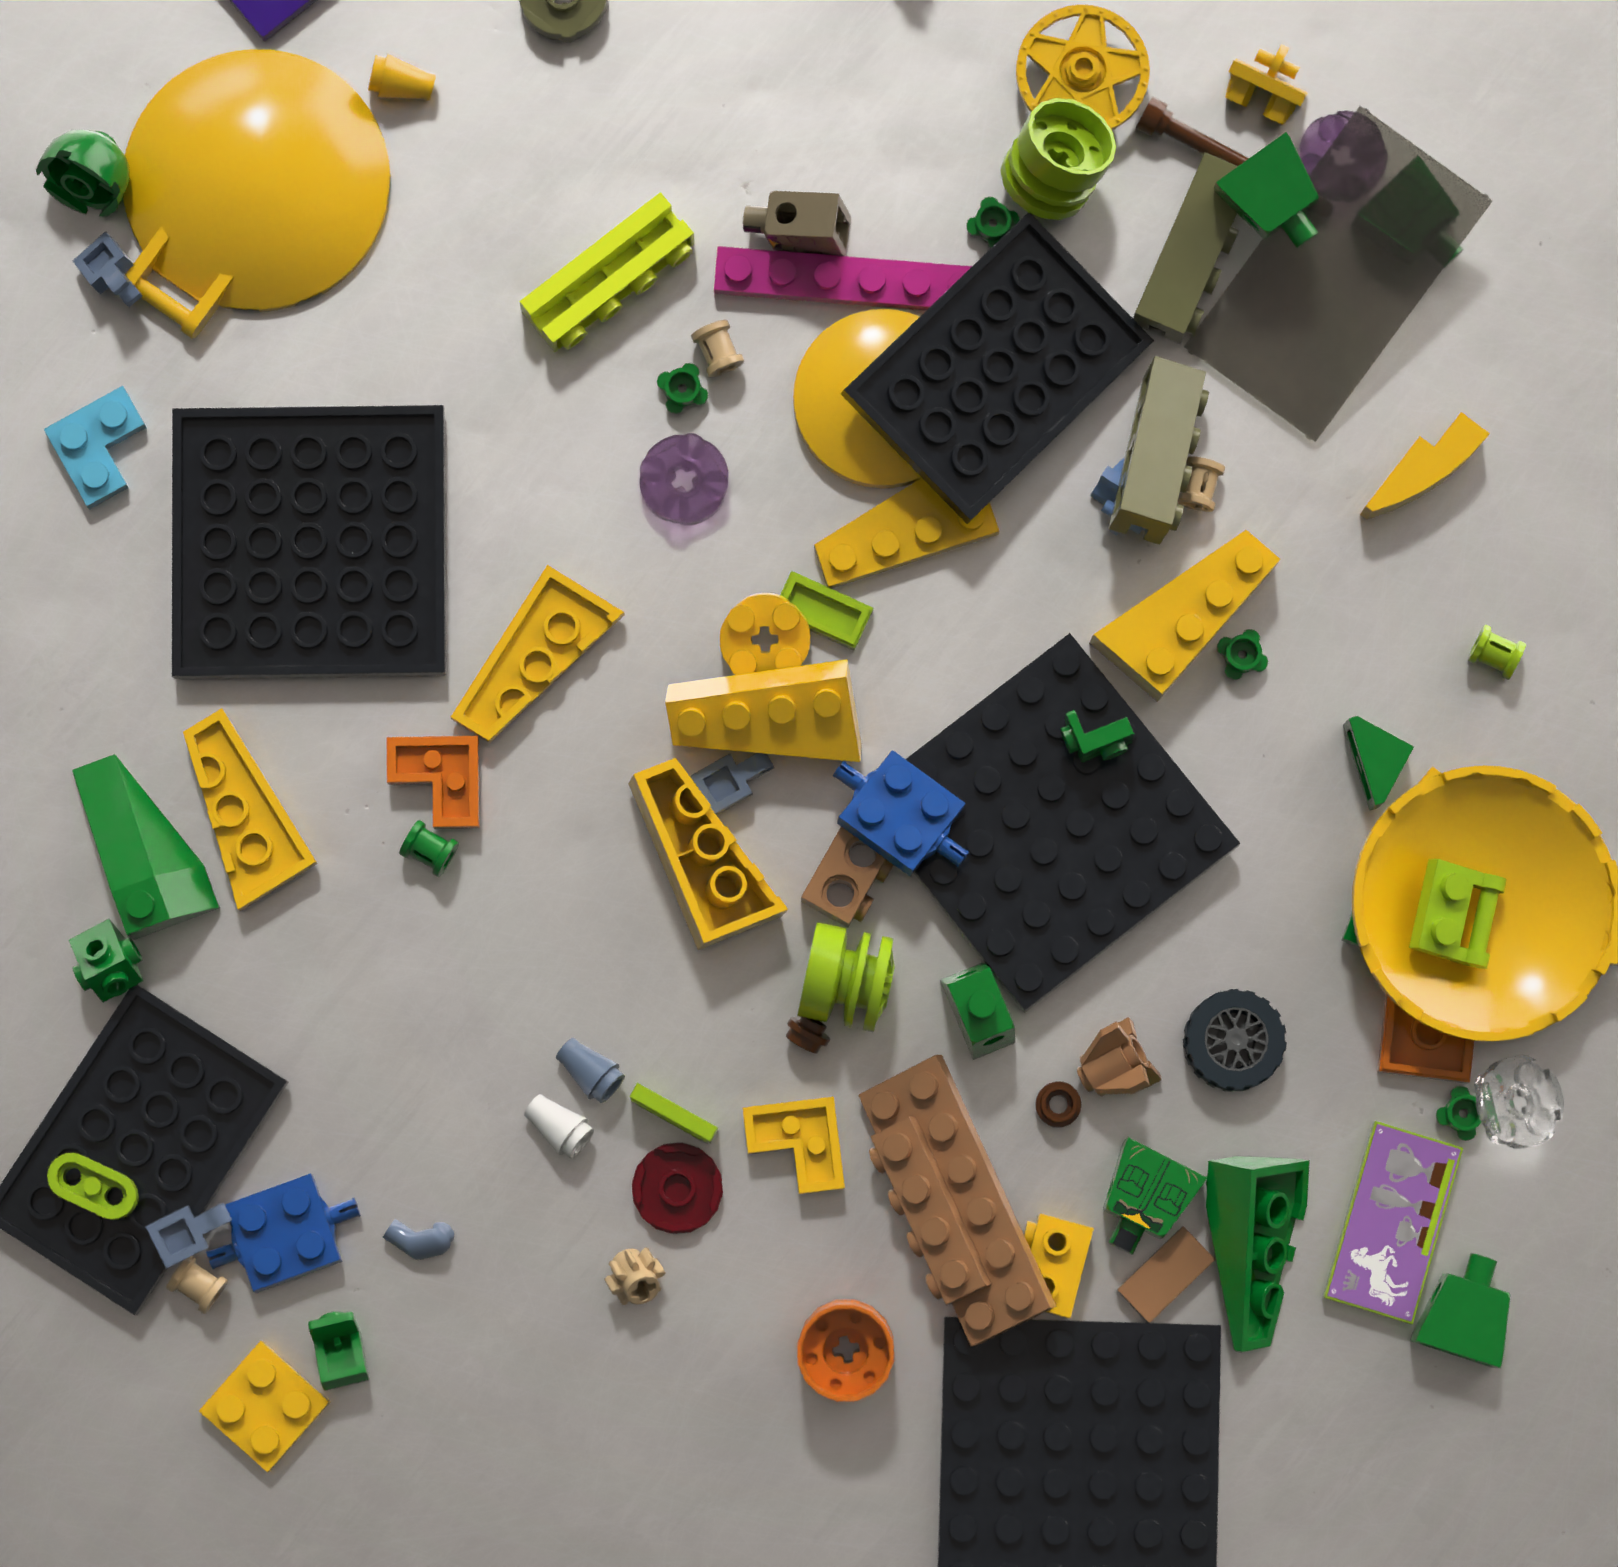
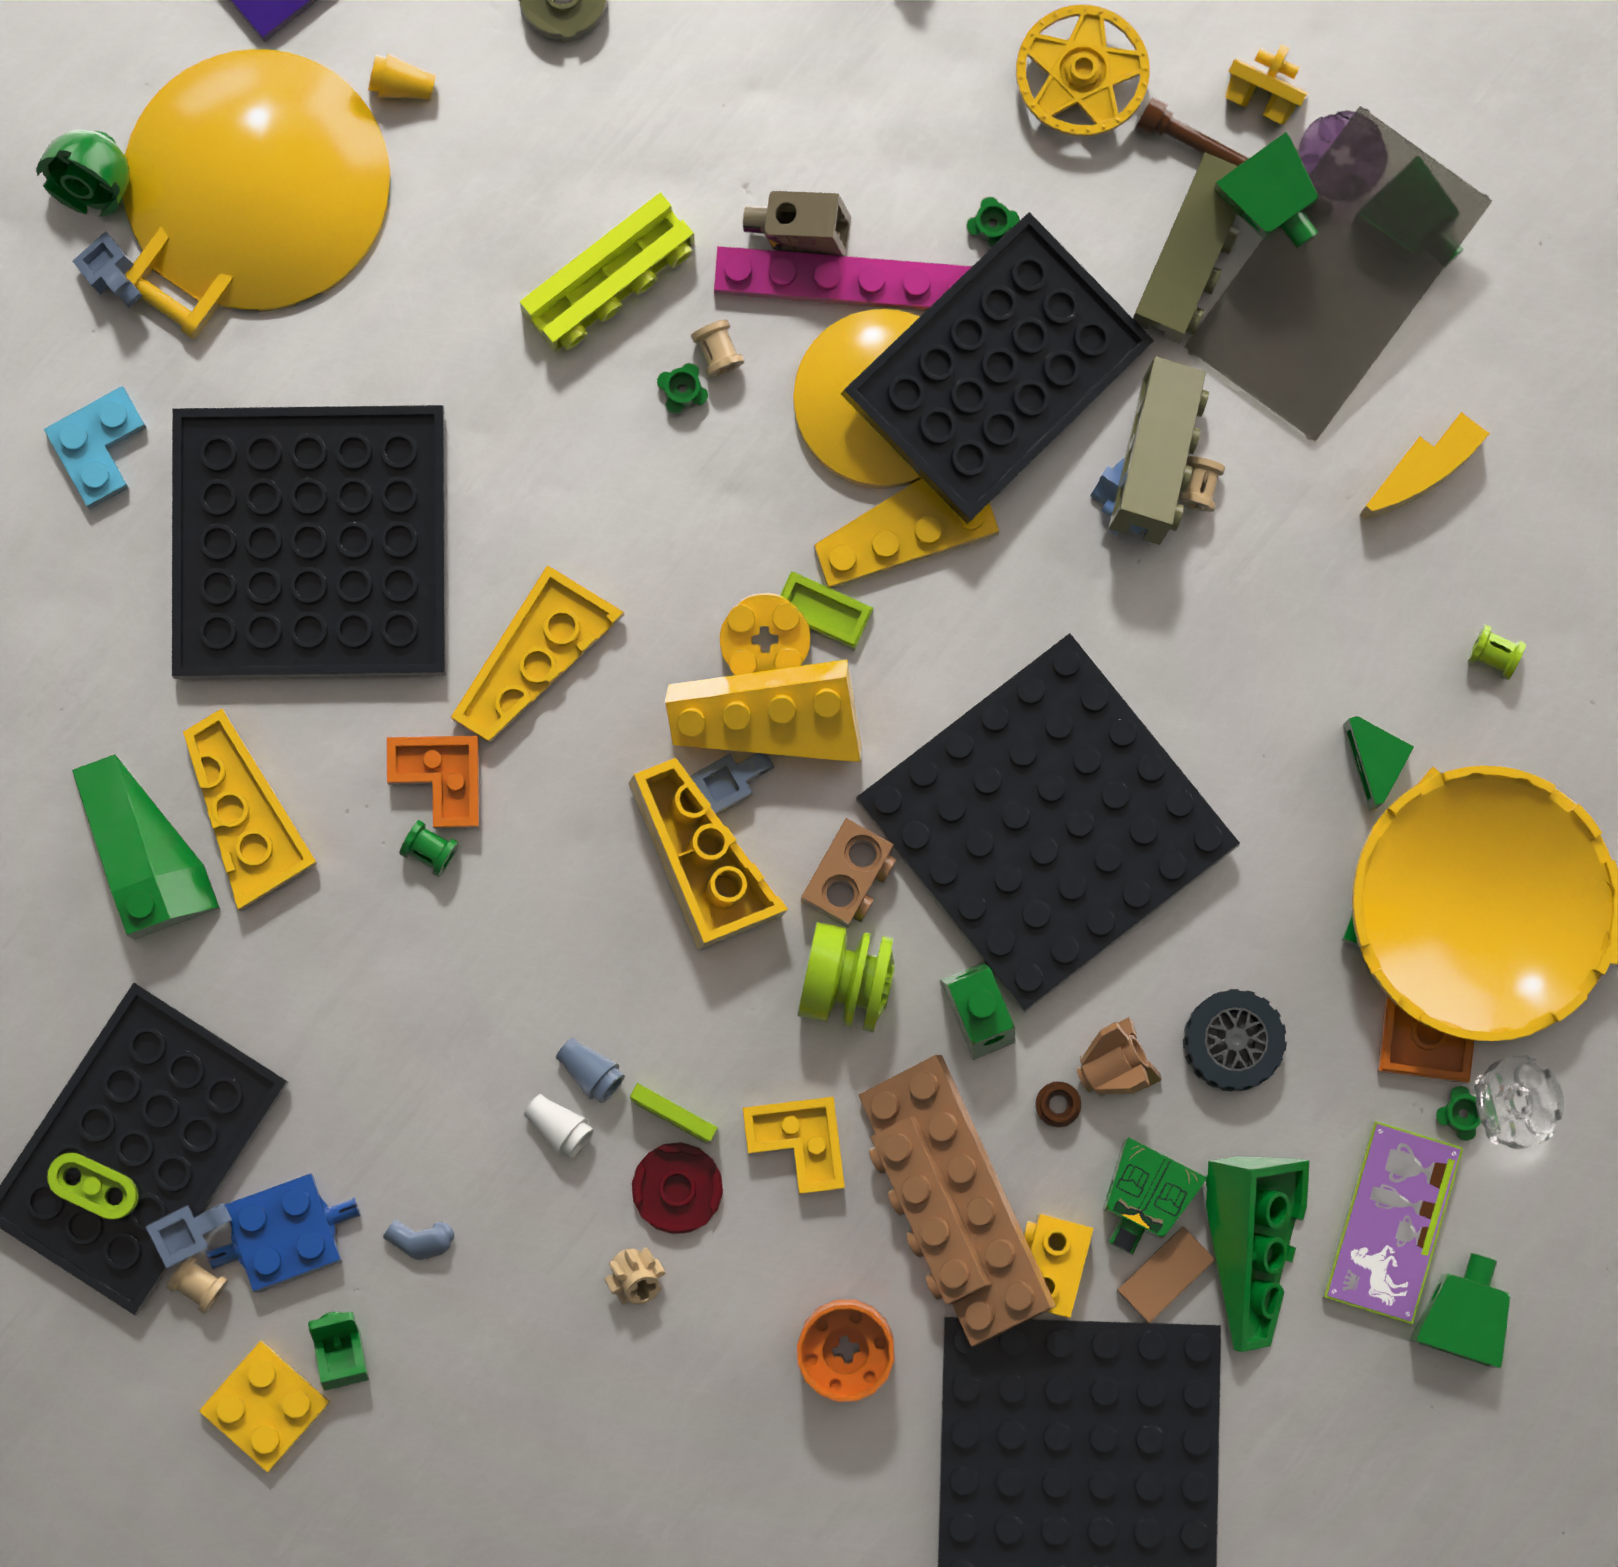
green brick [69,919,143,1003] -> none
clear purple plate [639,433,729,525] -> none
reddish brown plate [786,1017,830,1054] -> none
blue plate [833,750,969,877] -> none
lime wheel [1000,98,1116,220] -> none
green bracket [1060,710,1134,763] -> none
yellow wedge [1089,530,1280,702] -> none
green plate [1217,629,1268,680] -> none
lime plate [1409,859,1506,969] -> none

